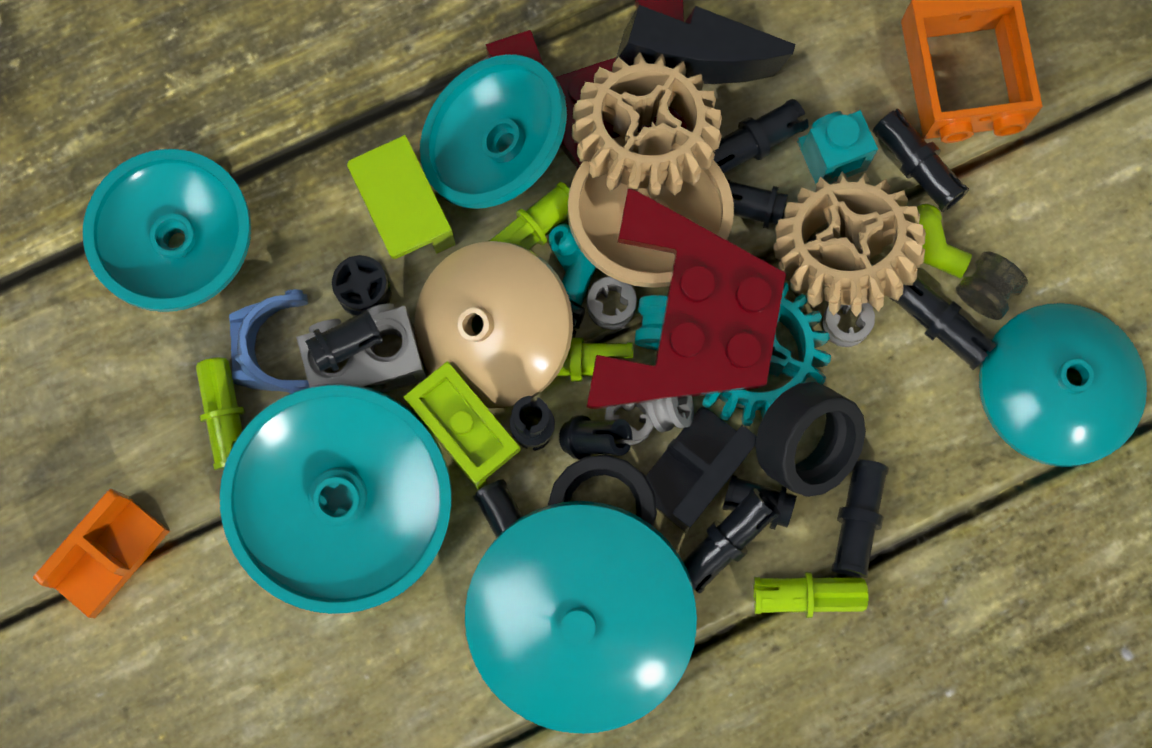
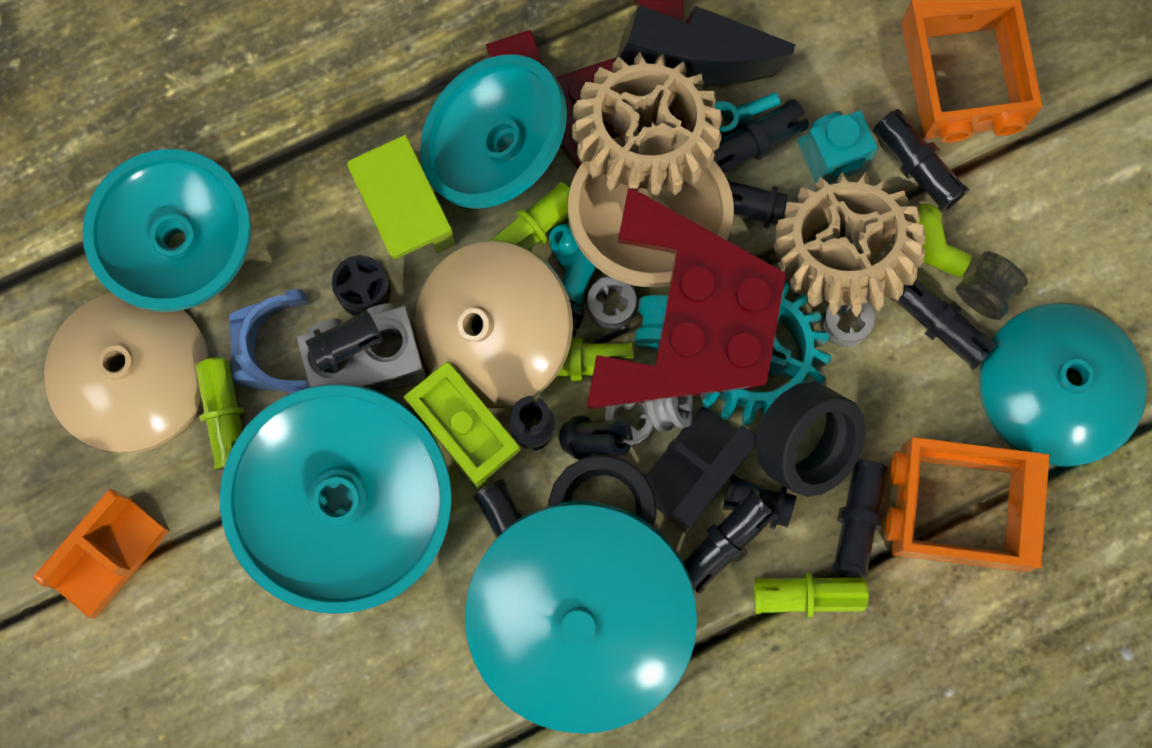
none -> tan dish [44,293,210,454]
none -> teal hand [714,91,781,138]
none -> orange window [885,437,1049,573]

